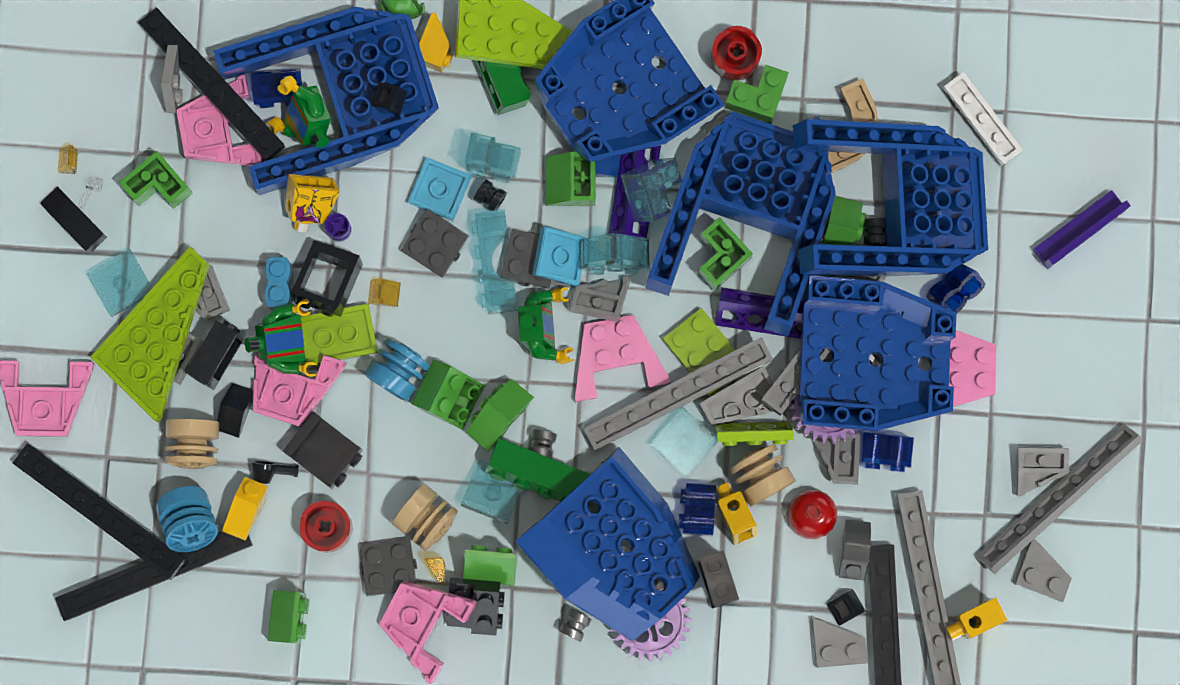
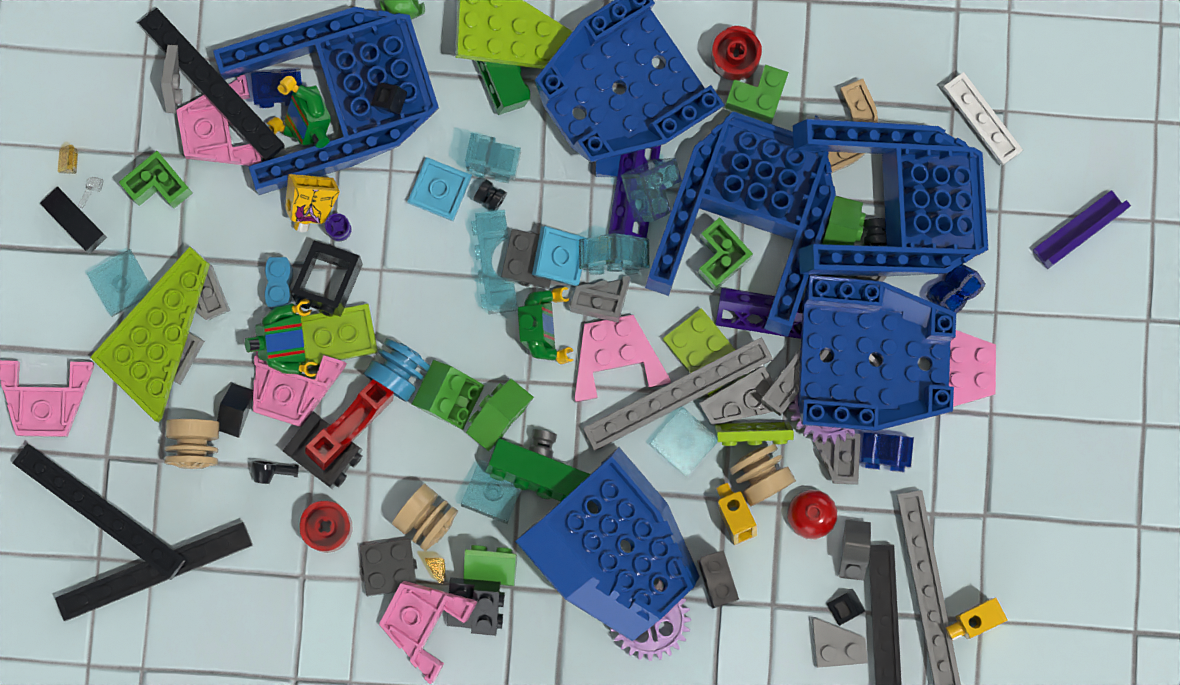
dark azure wheel [156,486,218,552] -> none
black window [185,320,244,390] -> none
yellow slope [222,477,268,541] -> none
bright green slope [268,590,309,644] -> none
clear yellow slope [368,278,401,307] -> none
dark grey plate [401,209,470,277] -> none
yellow slope [419,12,454,73] -> none
bright green slope [546,152,596,206] -> none
flat silver wheel [559,609,592,642] -> none
clear blue brick [678,483,717,537] -> none
light grey plate [977,424,1142,574] -> none
light grey wing [1015,539,1072,602] -> none
light grey wing [1016,447,1069,496] -> none
none -> red arch [305,379,394,470]

